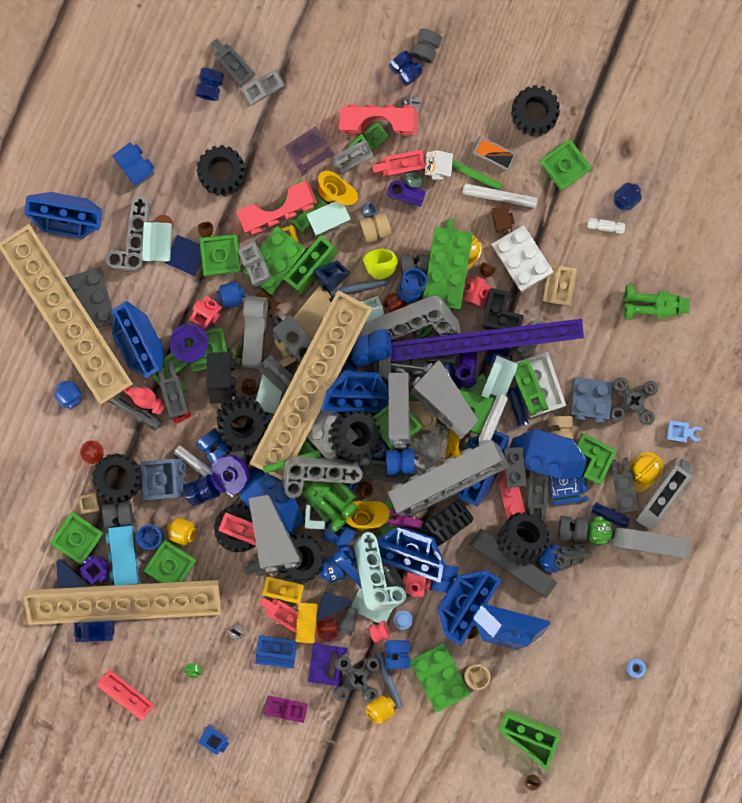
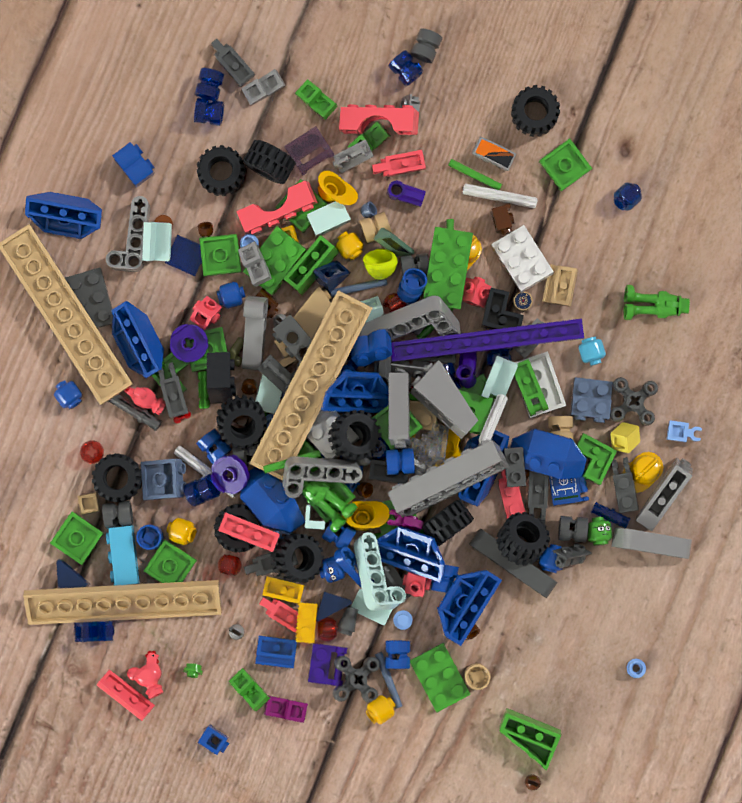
dark purple brick [80,555,109,584] -> none
light grey slope [249,495,301,572] -> none
coral wheel [369,621,391,644] -> none
sand green tile [403,172,423,188] -> none
white brick [425,150,453,181] -> none
blue wedge [473,603,551,650] -> none
reddish brown hinge [479,262,496,277] -> none
clear blue pin [507,387,529,427] -> none
white axle [588,218,625,234] -> none
none -> coral animal [127,651,164,699]
none -> clear blue wheel [194,98,224,126]
none -> bright green axle [198,371,210,409]
none -> clear red piece [218,554,242,576]
none -> bright green slope [229,668,270,712]
none -> light blue plate [240,234,259,248]
none -> black tyre [243,140,296,184]
none -> bright green slope [295,79,338,120]
none -> yellow head [336,231,364,261]
none -> sand green slope [374,228,415,257]
none -> tile [513,292,533,311]
none -> medium azure head [578,336,606,366]
none -> light yellow panel [610,422,640,454]

